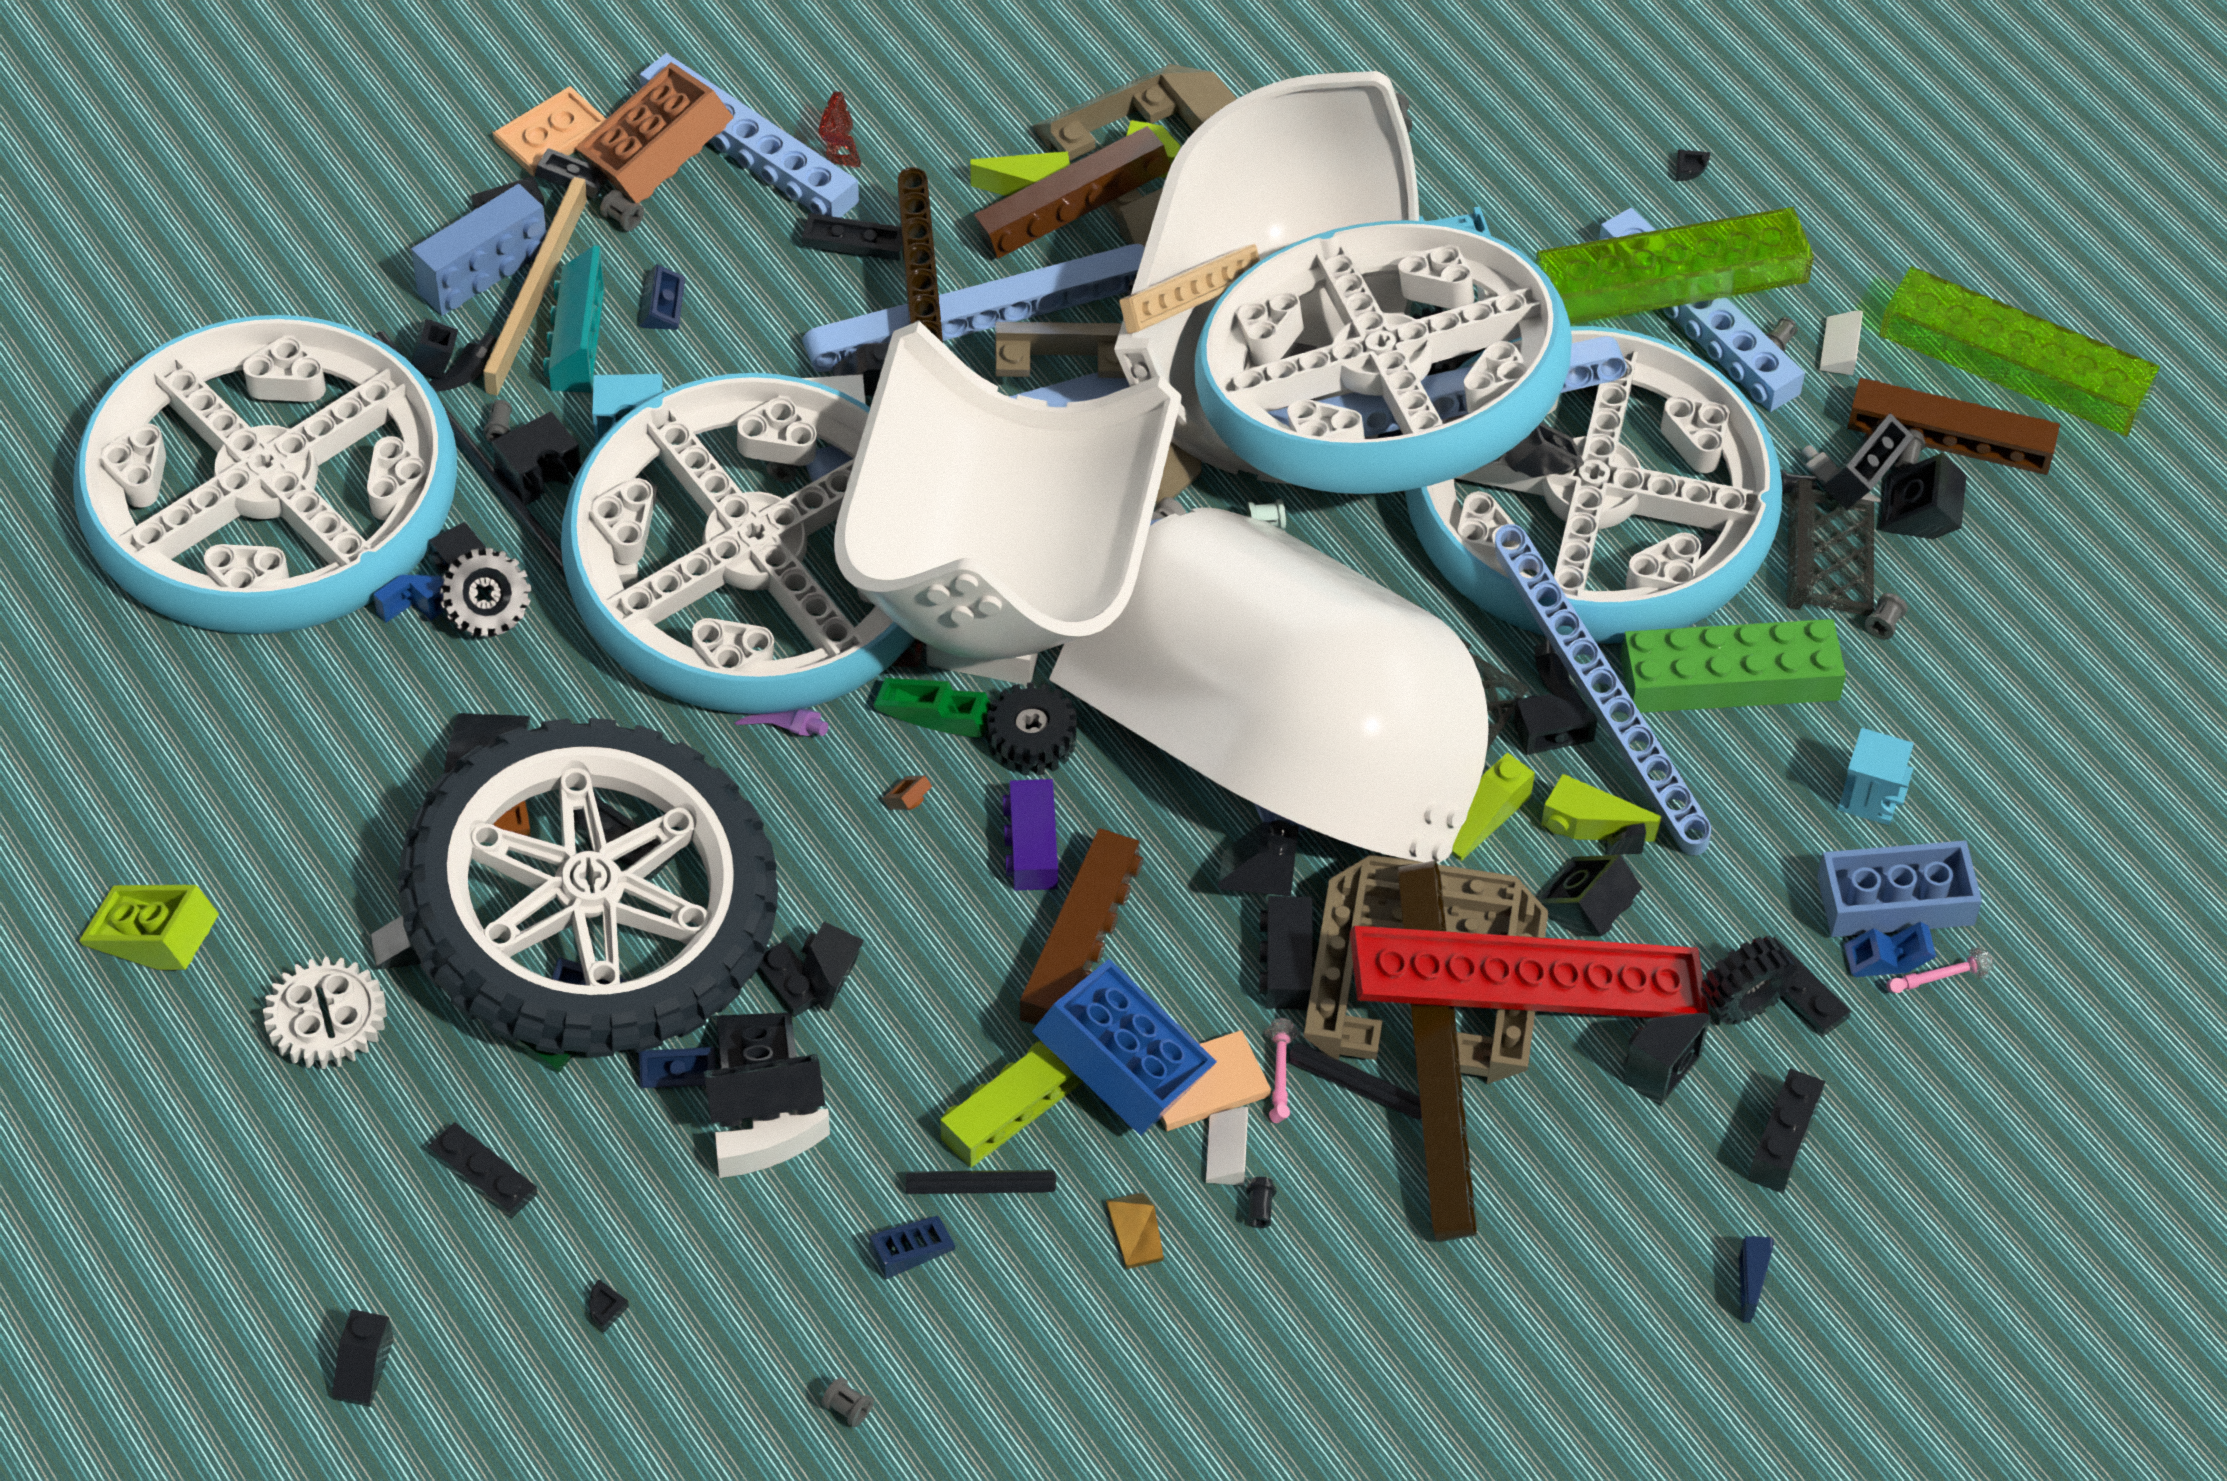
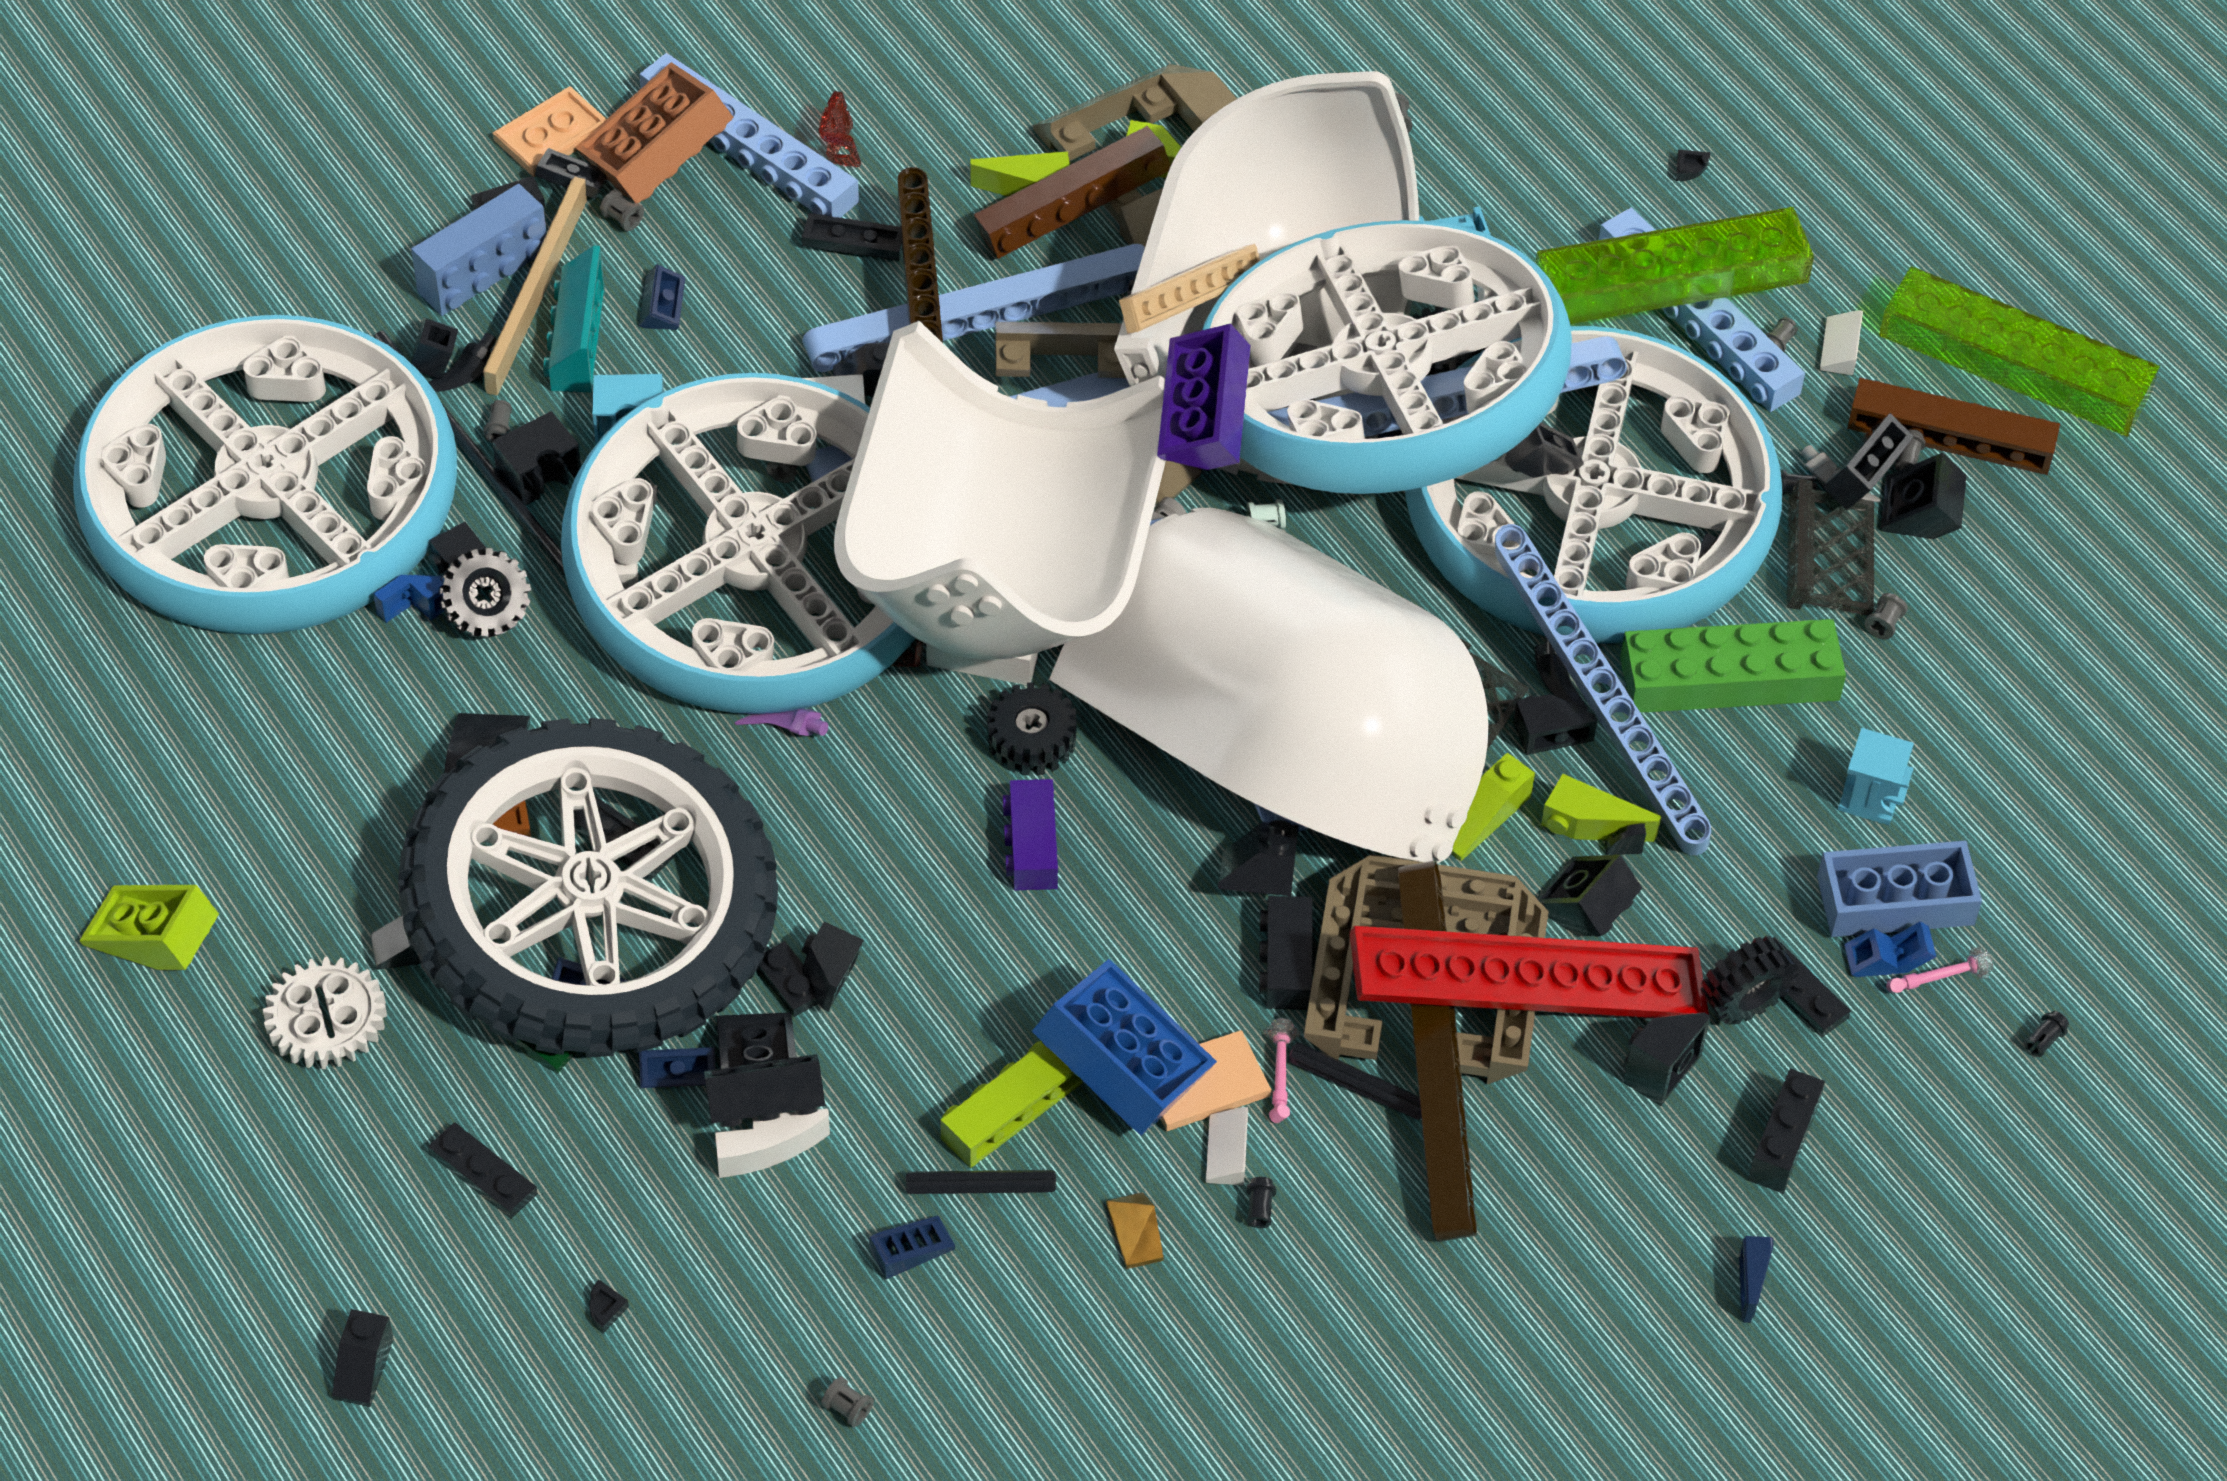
green slope [874,678,991,738] -> none
dark orange plate [882,775,933,811] -> none
reddish brown brick [1020,828,1144,1025] -> none
none -> dark purple slope [1157,323,1251,470]
none -> black pin [2023,1011,2069,1057]

